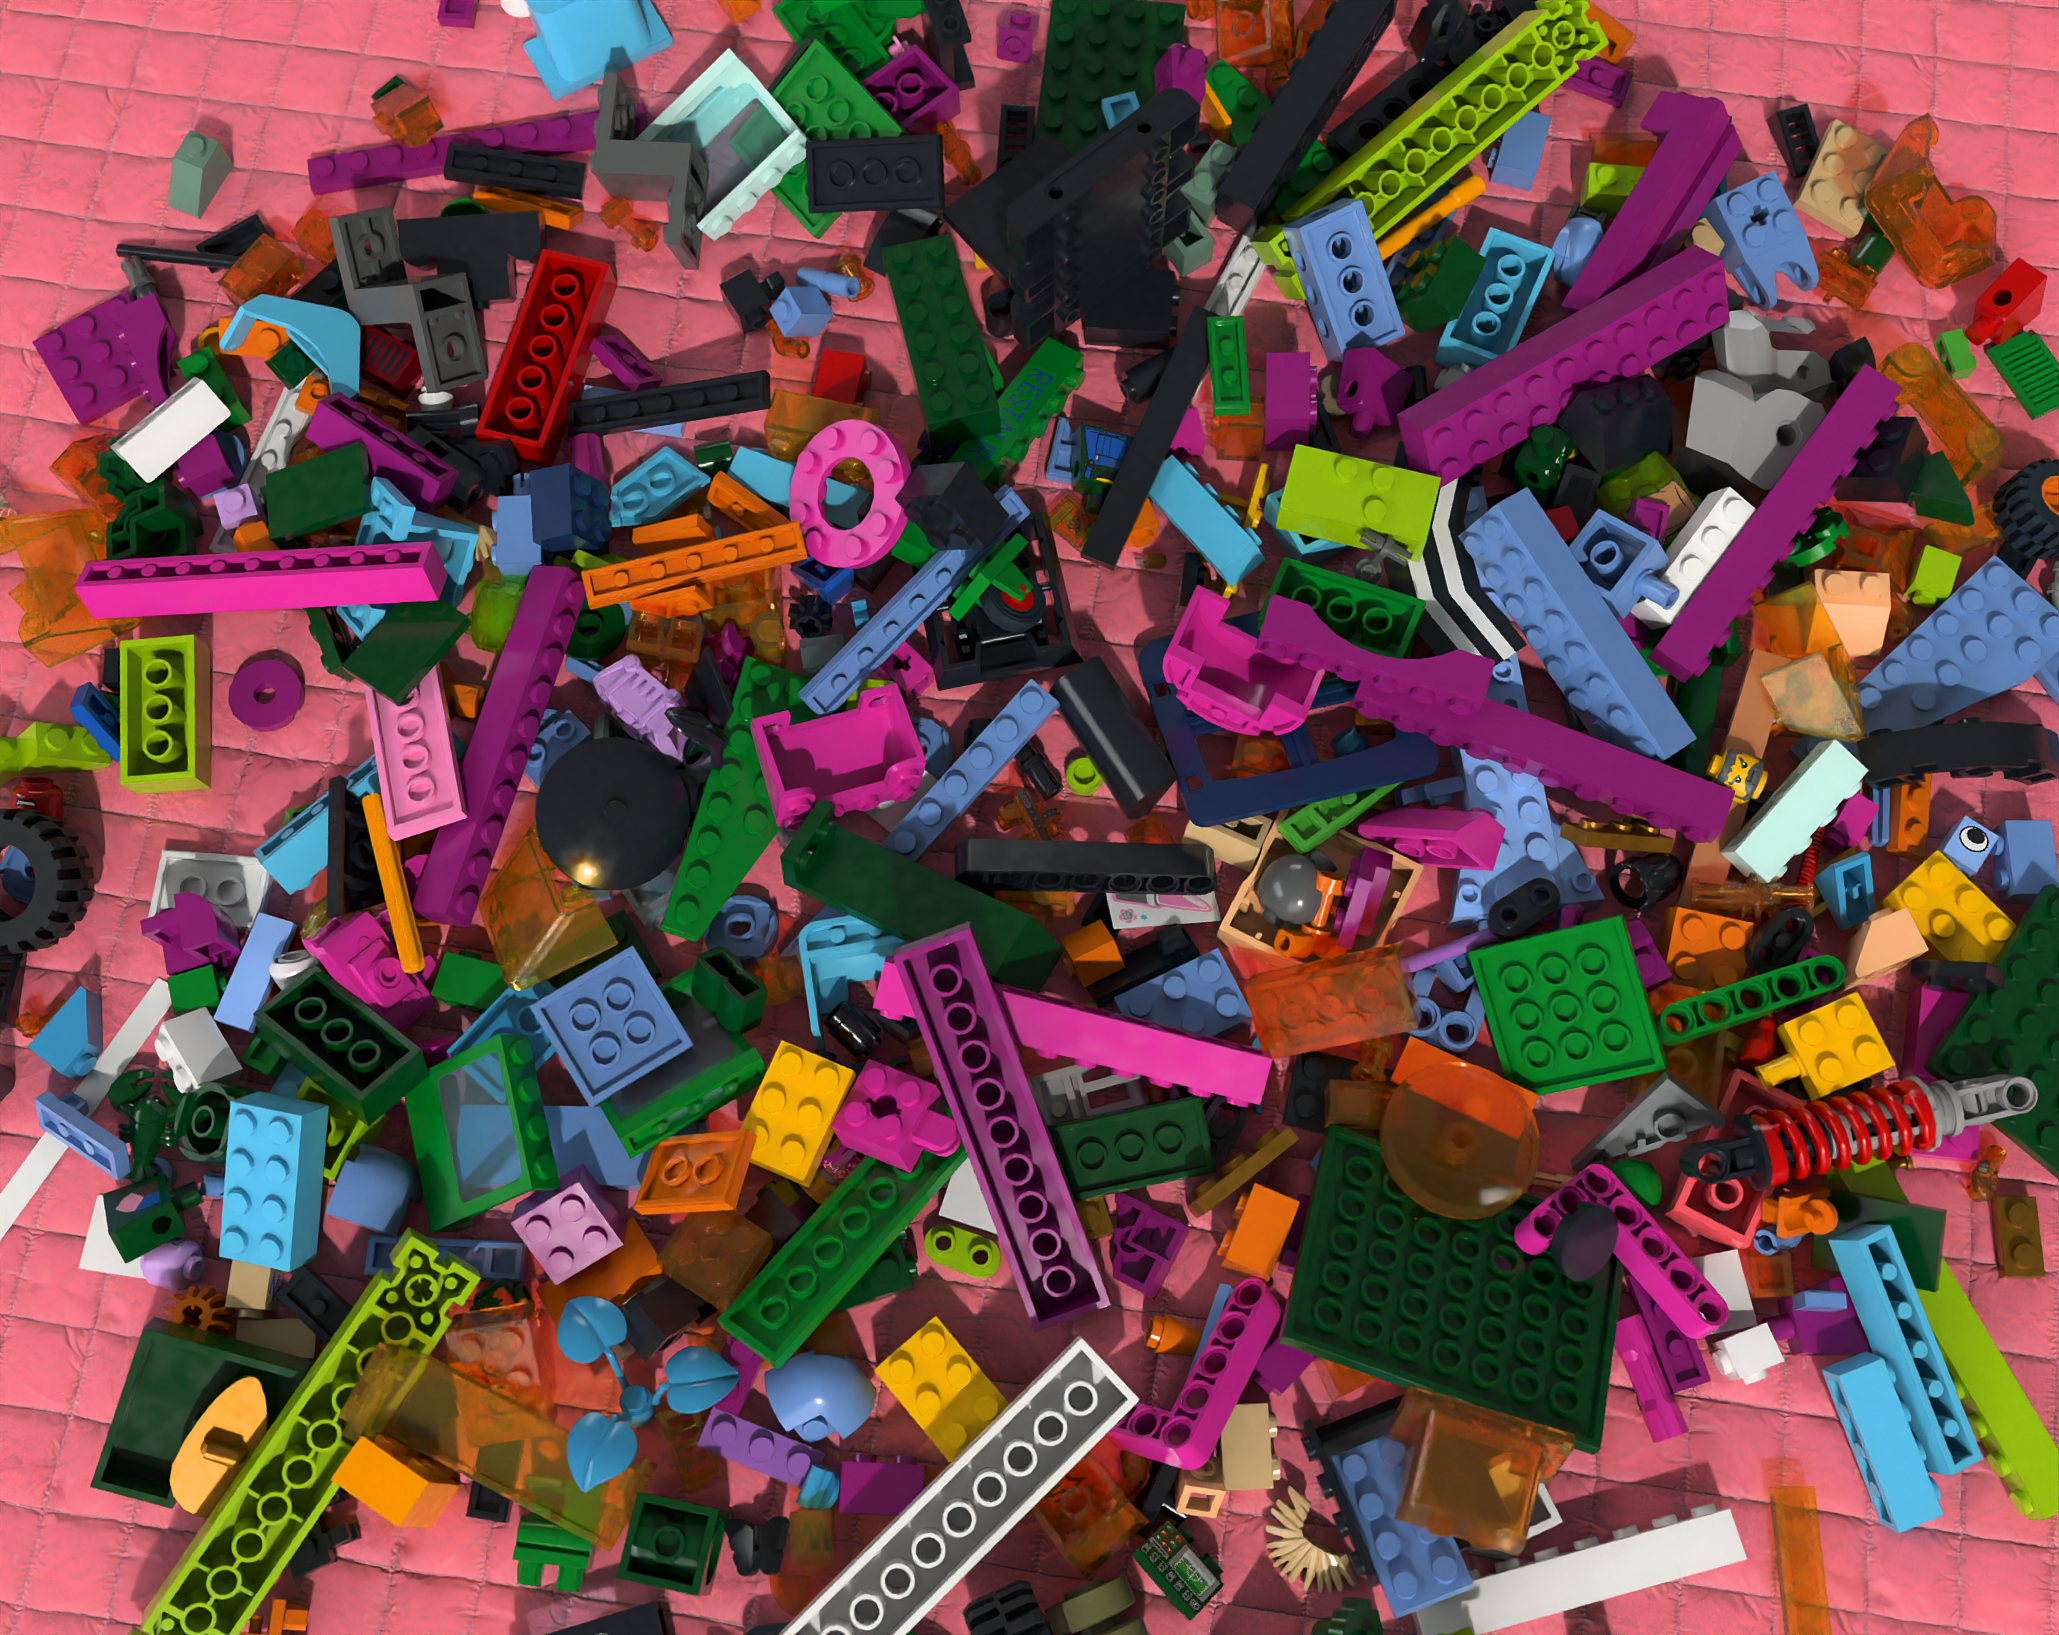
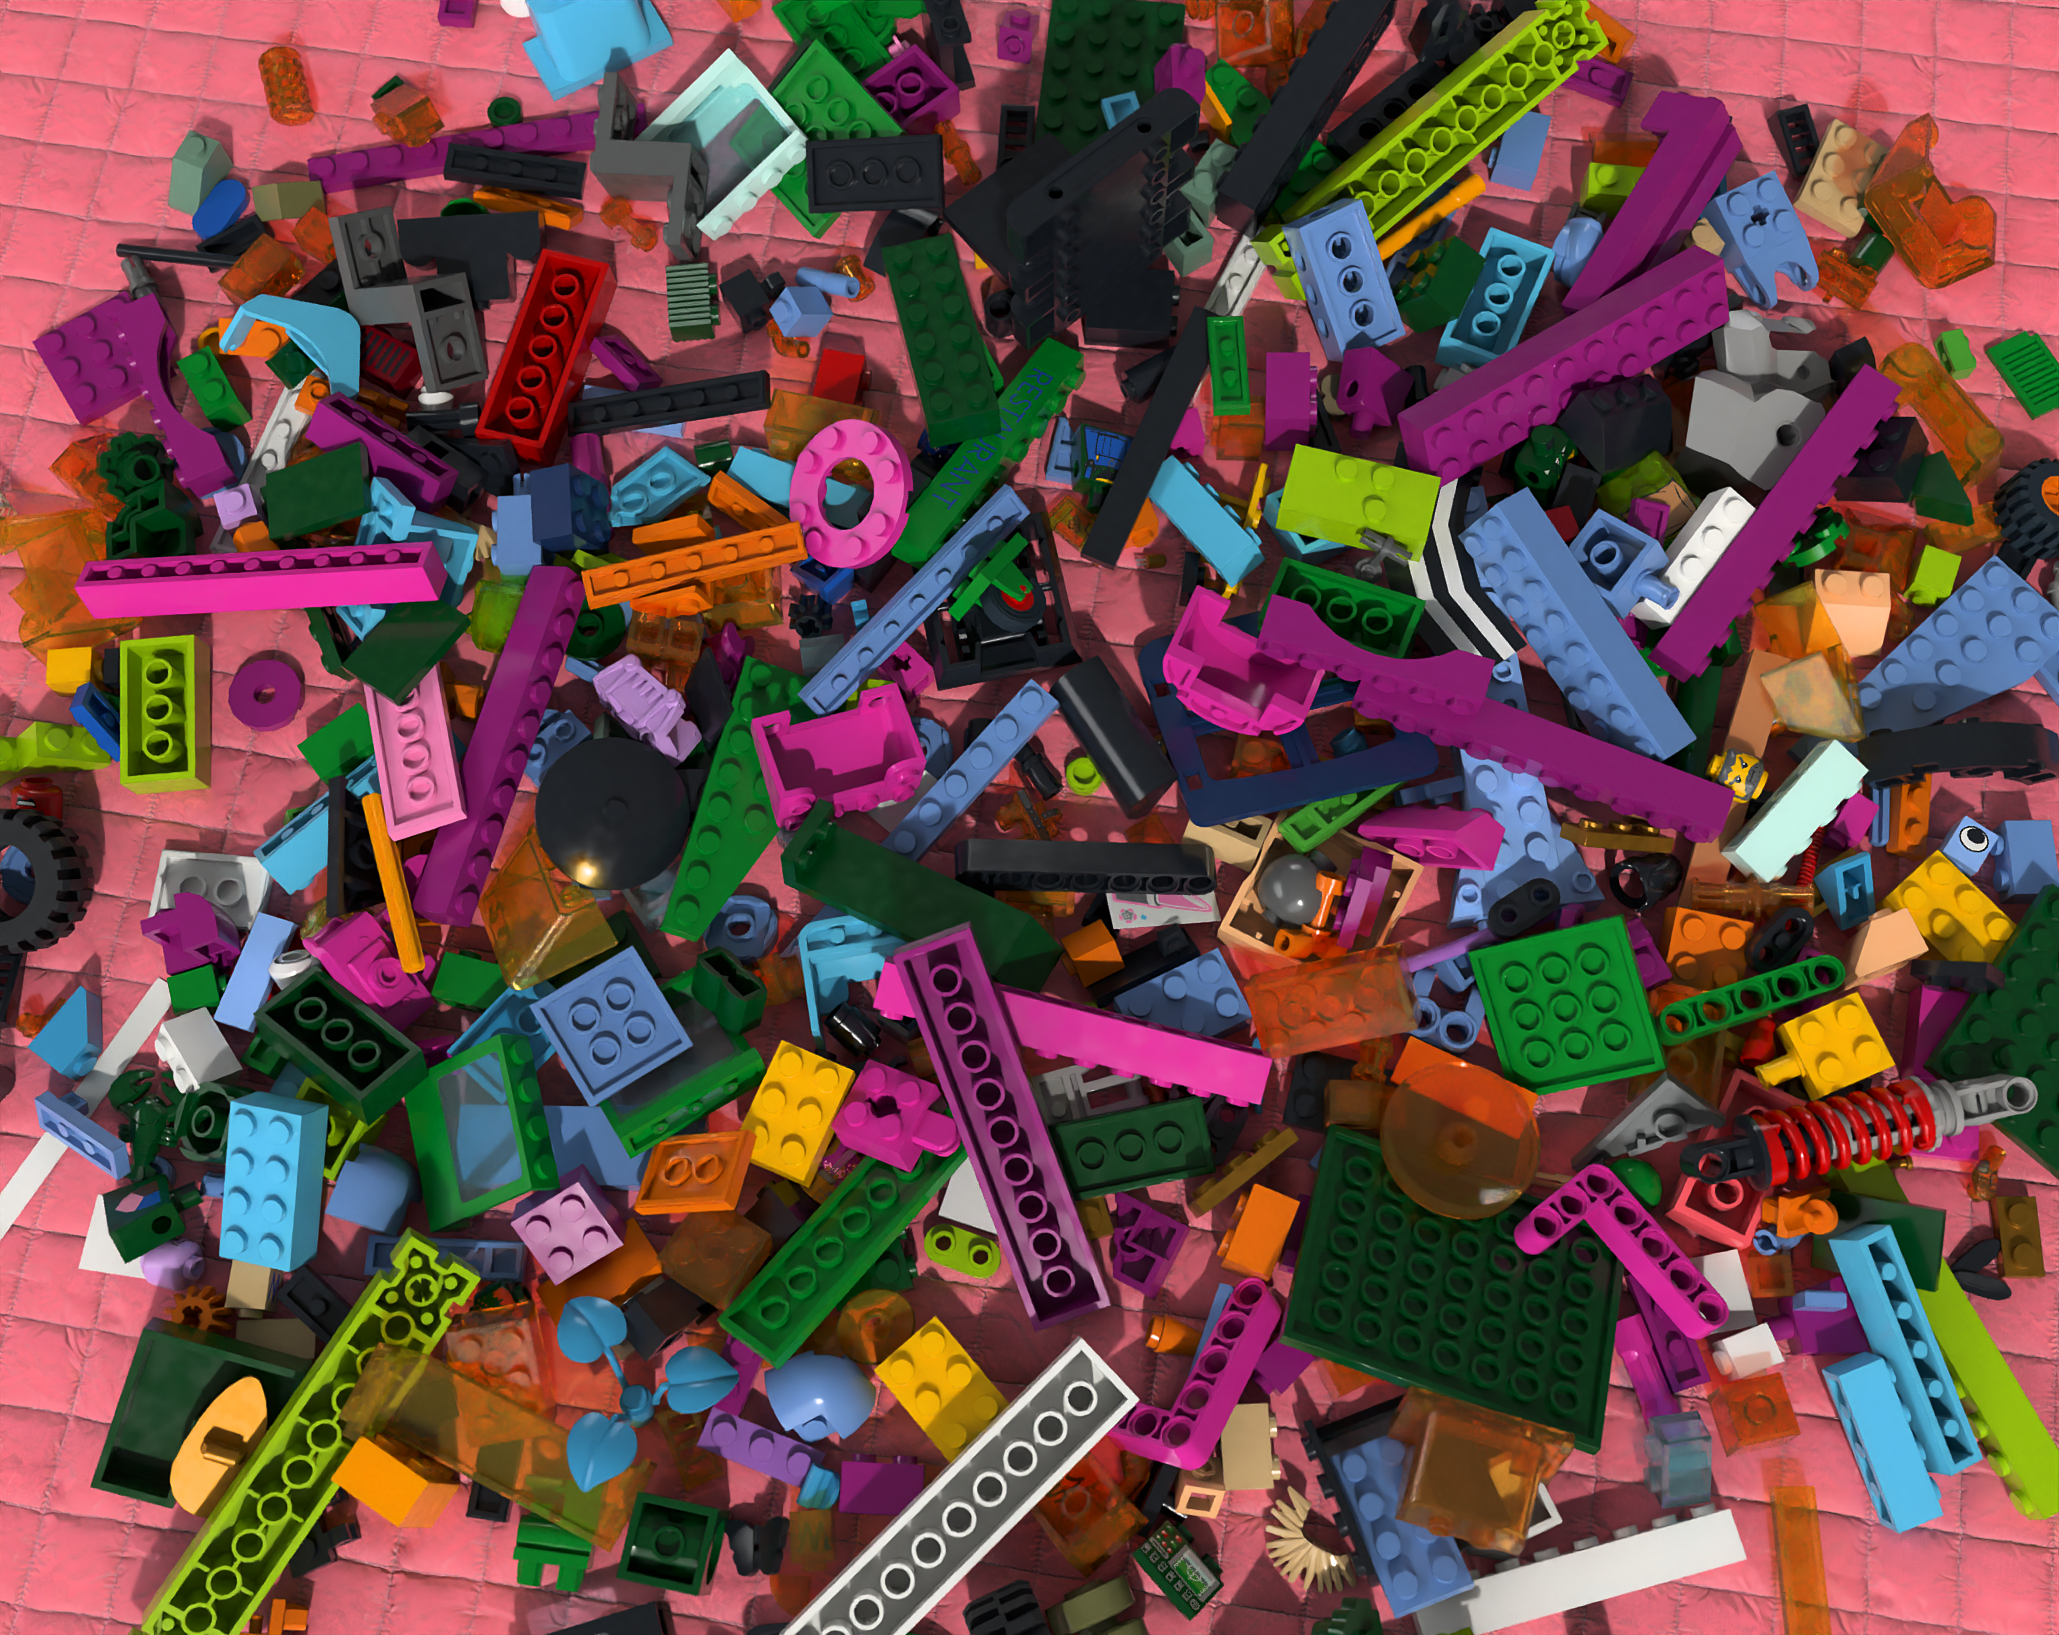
white panel [110,377,231,483] -> none
black piece [664,706,729,775] -> none
clear yellow brick [749,612,789,670] -> none
black brick [894,461,1009,551] -> none
black tile [1551,1200,1618,1282] -> none
red torso [1965,257,2047,346] -> none
none -> yellow brick [46,647,105,697]
none -> blue tile [192,179,249,241]
none -> olive slope [252,181,327,222]
none -> clear orange piece [258,46,315,126]
none -> green brick [297,702,375,787]
none -> dark green tile [487,97,524,128]
none -> dark green brick [665,262,721,343]
none -> clear yellow dish [836,1288,915,1365]
none -> clear light blue brick [1643,1410,1712,1509]
none -> clear orange head [1707,1372,1801,1457]
none -> black piece [1949,1239,2012,1300]

